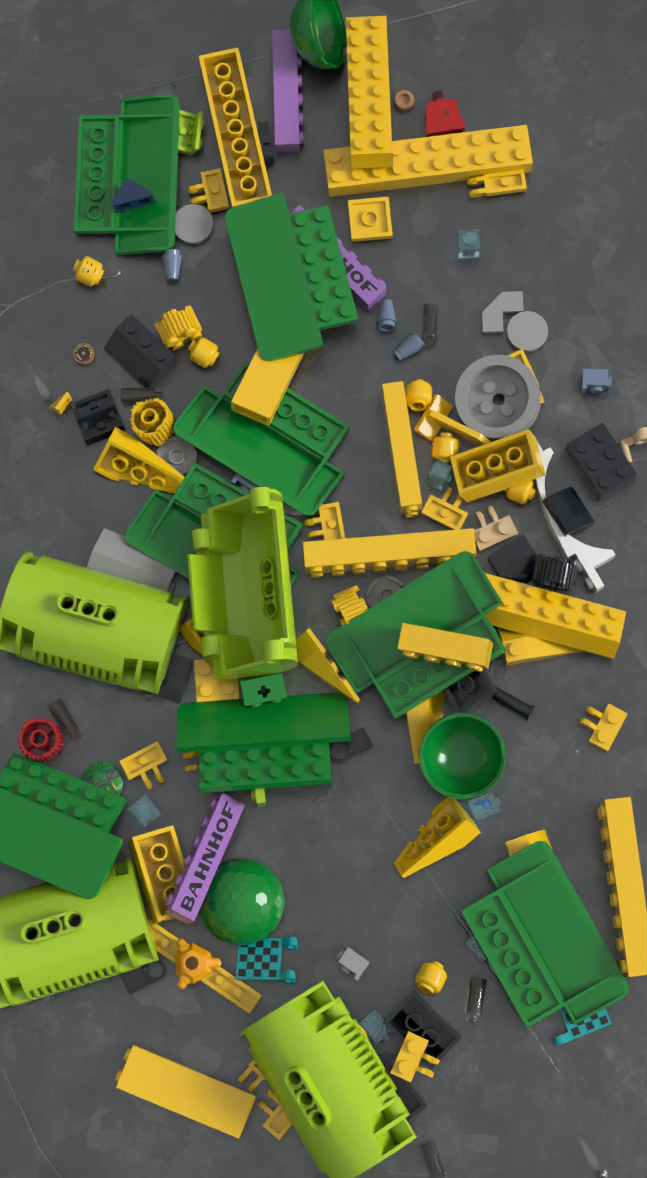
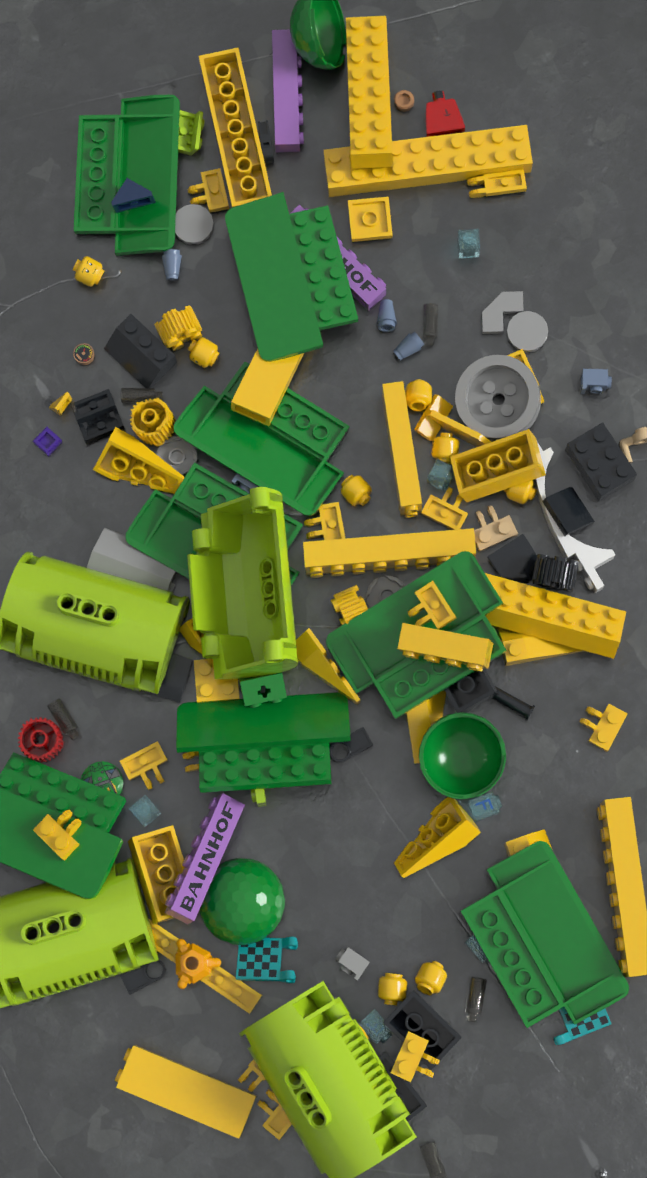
none -> dark purple tile [32,427,63,456]
none -> yellow hinge [33,810,82,861]
none -> yellow head [341,475,372,506]
none -> yellow head [377,973,407,1006]
none -> yellow hinge [408,581,457,630]

